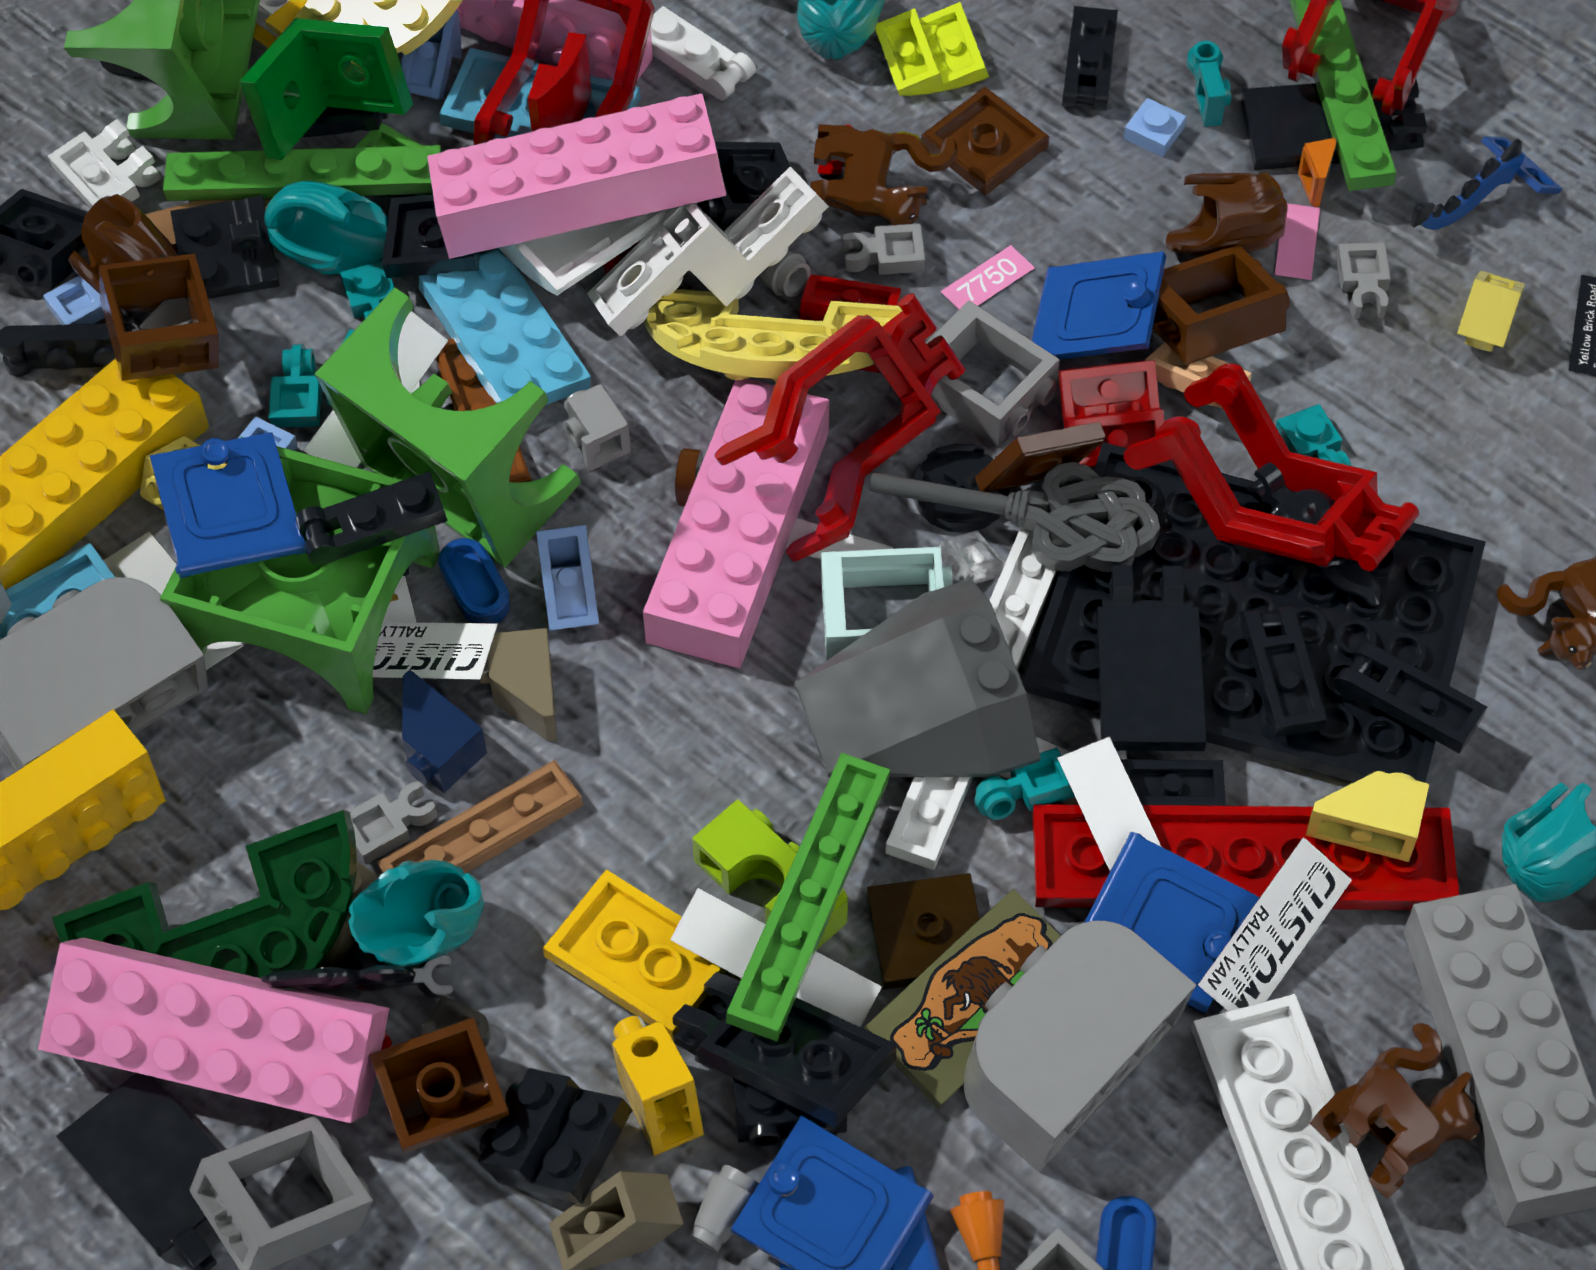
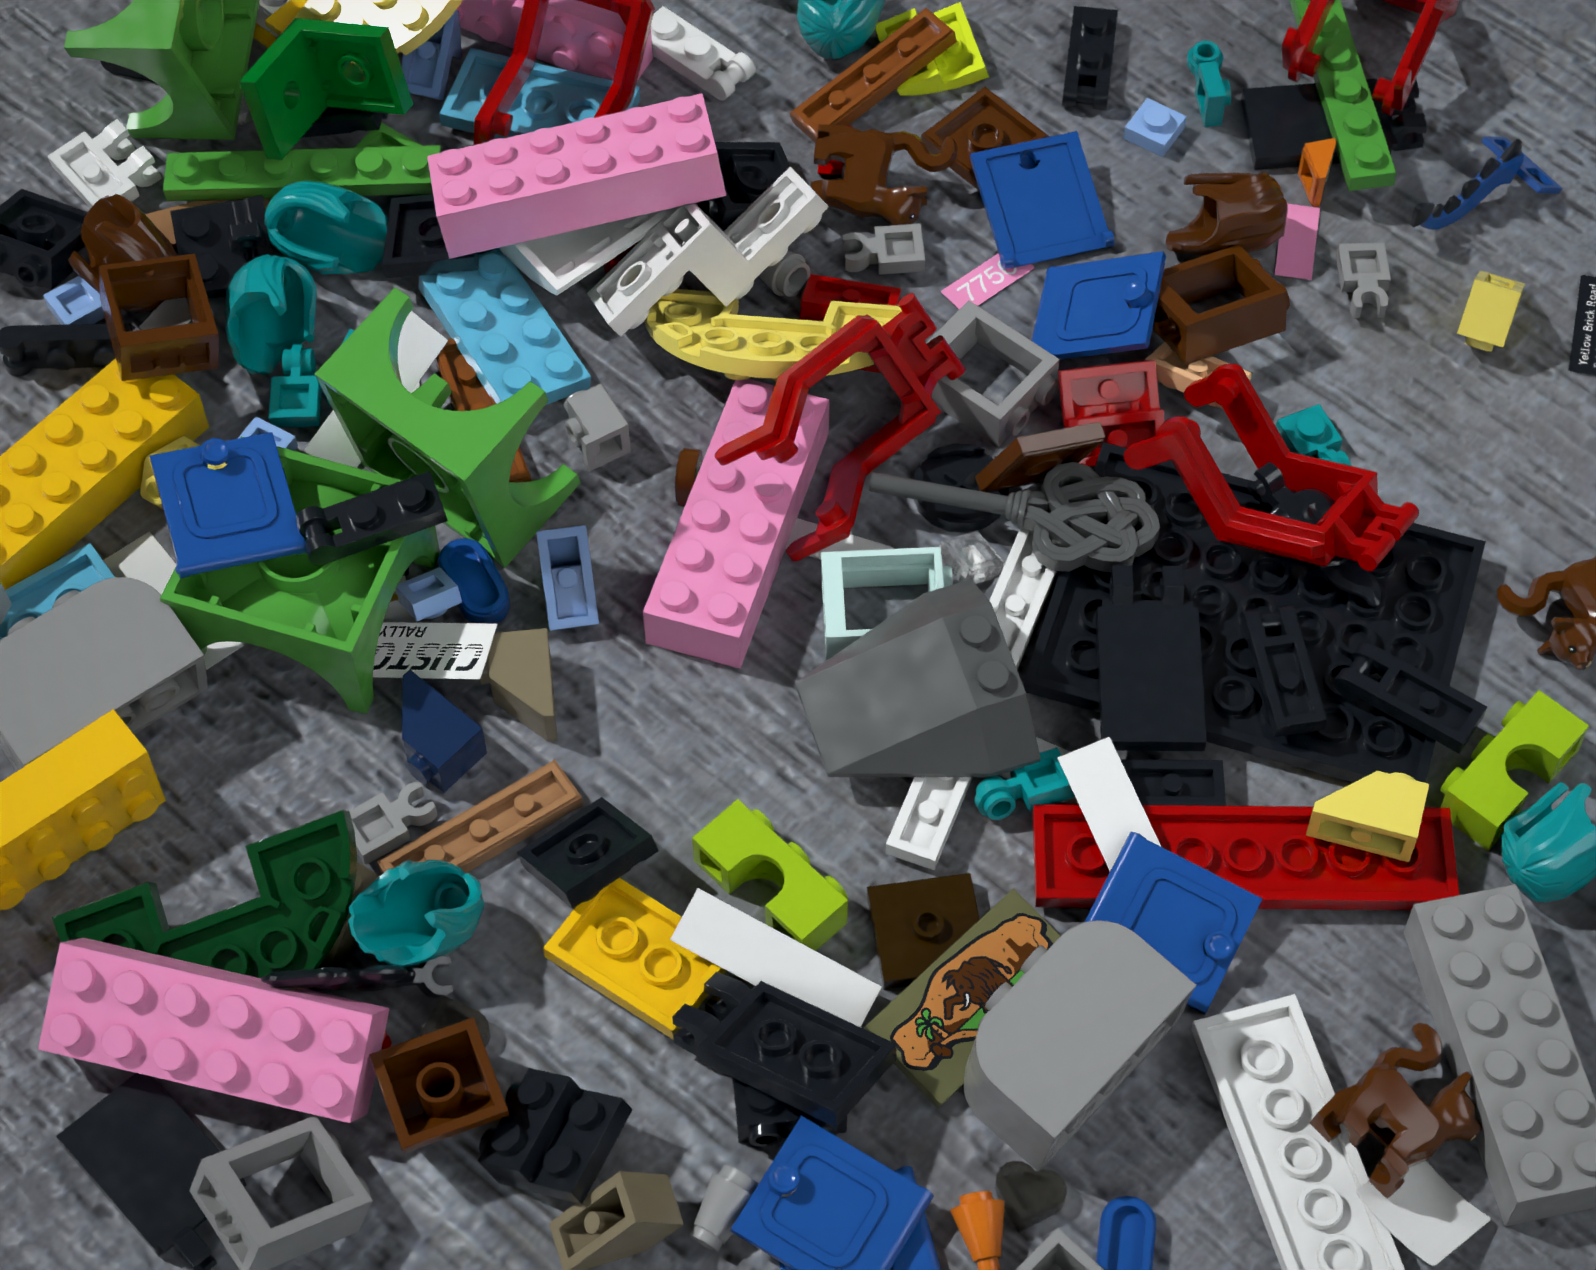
teal plate [340,261,394,319] -> none
red slope [528,32,592,132] -> none
yellow torso [612,1016,704,1156] -> none
bright green plate [726,753,890,1041] -> none
white sticker [1198,837,1351,1012] -> none
none -> teal hair [225,254,317,375]
none -> light blue plate [396,567,462,621]
none -> black hinge [517,797,659,909]
none -> dark orange tile [790,8,957,142]
none -> blue container [969,131,1115,270]
none -> clear smoke tile [995,1161,1067,1233]
none -> white sticker [1356,1161,1491,1266]
none -> lime arch [1440,690,1589,851]

